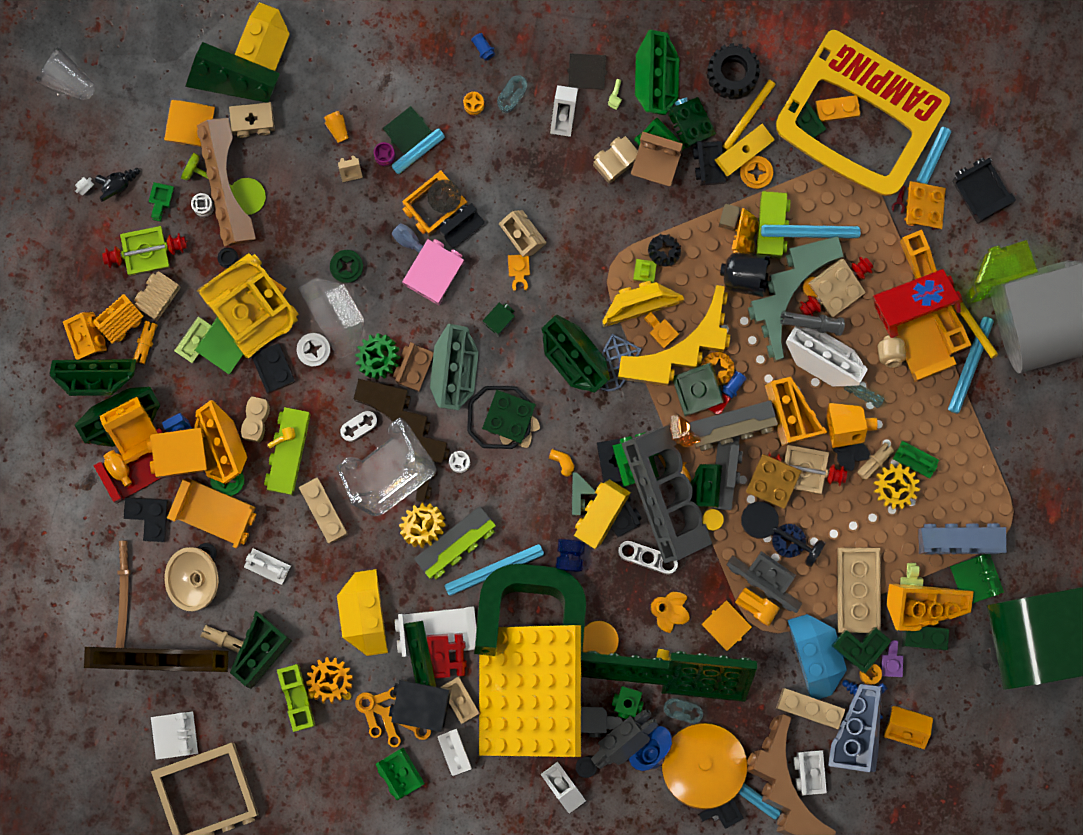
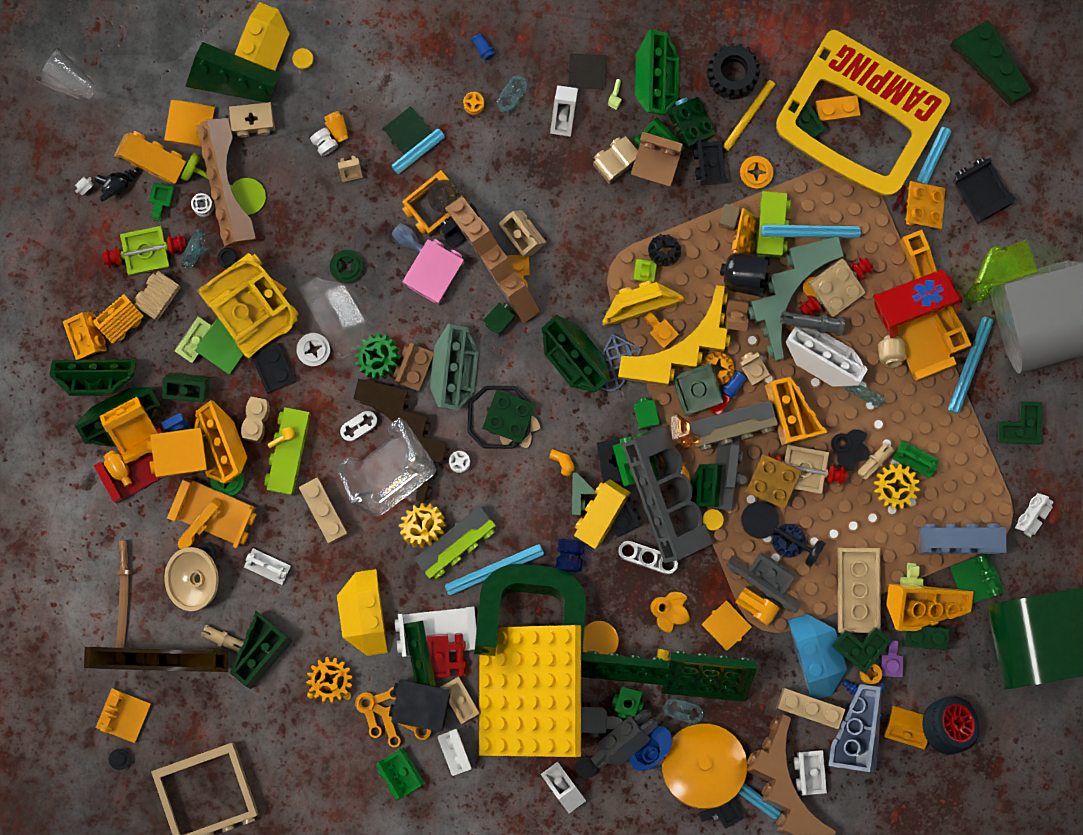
black plate [123,498,168,543] -> none
light orange pin [133,321,158,365] -> none
white hinge [151,712,198,759] -> none
lime arch [277,664,316,732] -> none
magenta wheel [373,142,395,167] -> none
yellow tile [715,123,775,176] -> none
light orange torso [826,403,878,448] -> none
yellow bar [960,302,998,359] -> none
none -> light orange hinge [96,688,151,743]
none -> black plate [108,749,130,770]
none -> light orange wedge [113,131,186,184]
none -> dark green brick [162,373,210,403]
none -> light orange hinge [177,498,221,549]
none -> clear light blue tile [181,229,207,270]
none -> yellow tile [292,48,314,70]
none -> white wheel [310,128,338,157]
none -> medium nougat arch [445,196,540,323]
none -> green brick [633,397,660,431]
none -> medium nougat bracket [725,299,749,331]
none -> tan bracket [739,352,770,386]
none -> black wheel [922,696,980,755]
none -> dark green wedge [950,20,1031,106]
none -> dark green plate [998,401,1042,445]
none -> white hinge [1015,493,1054,538]

